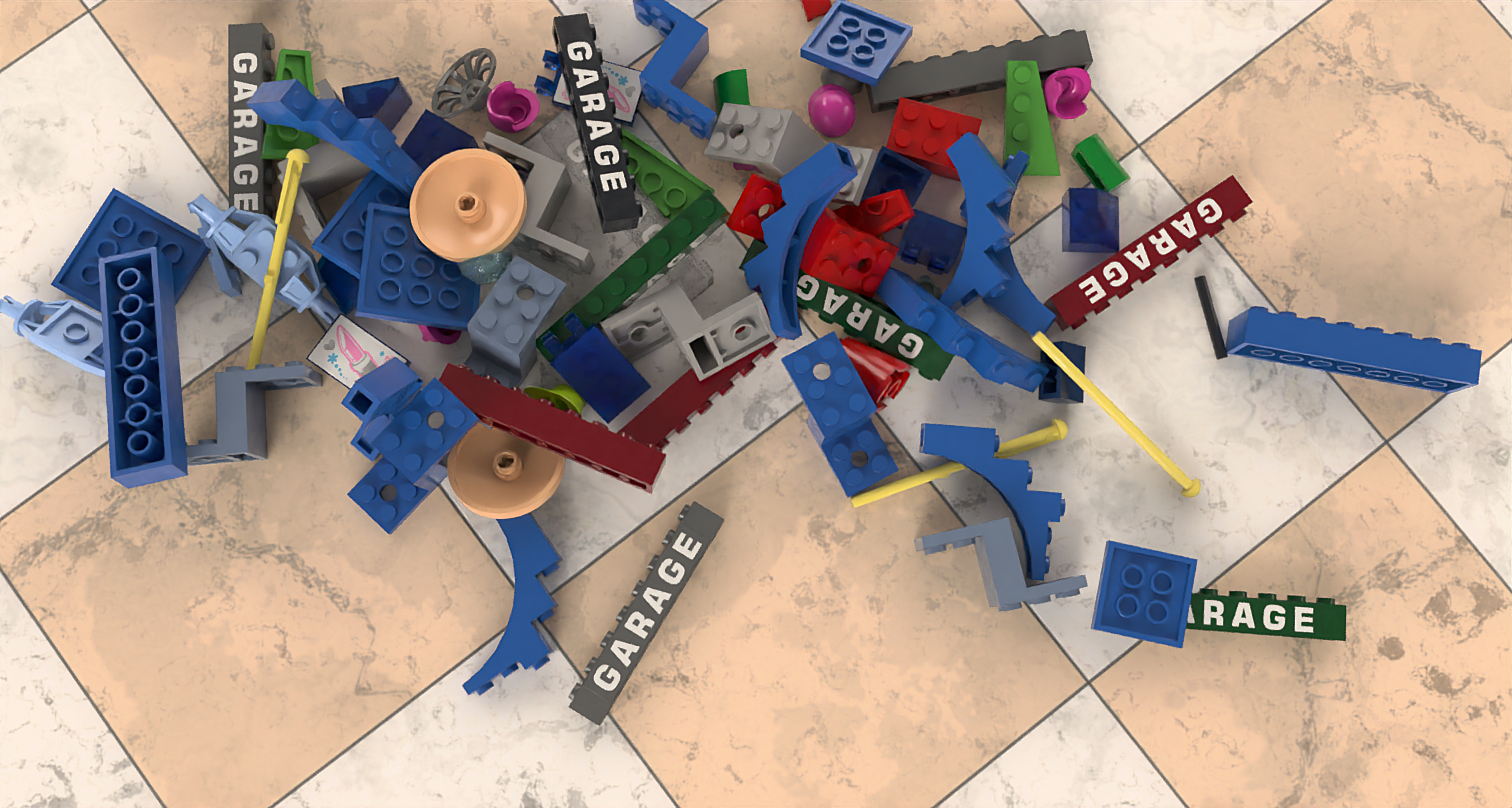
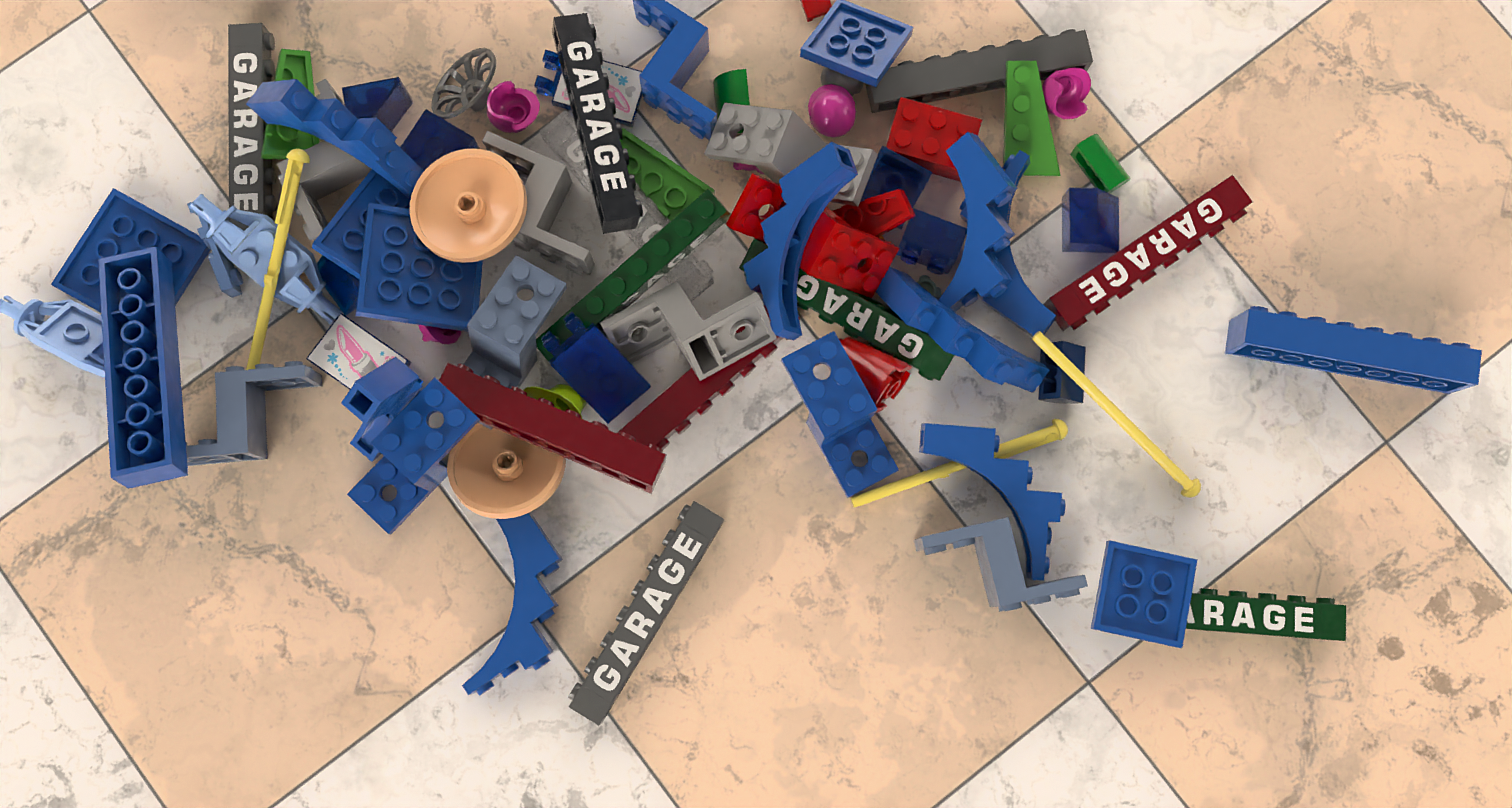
clear light blue piece [459,251,513,286] -> none
black bar [1194,275,1228,360] -> none

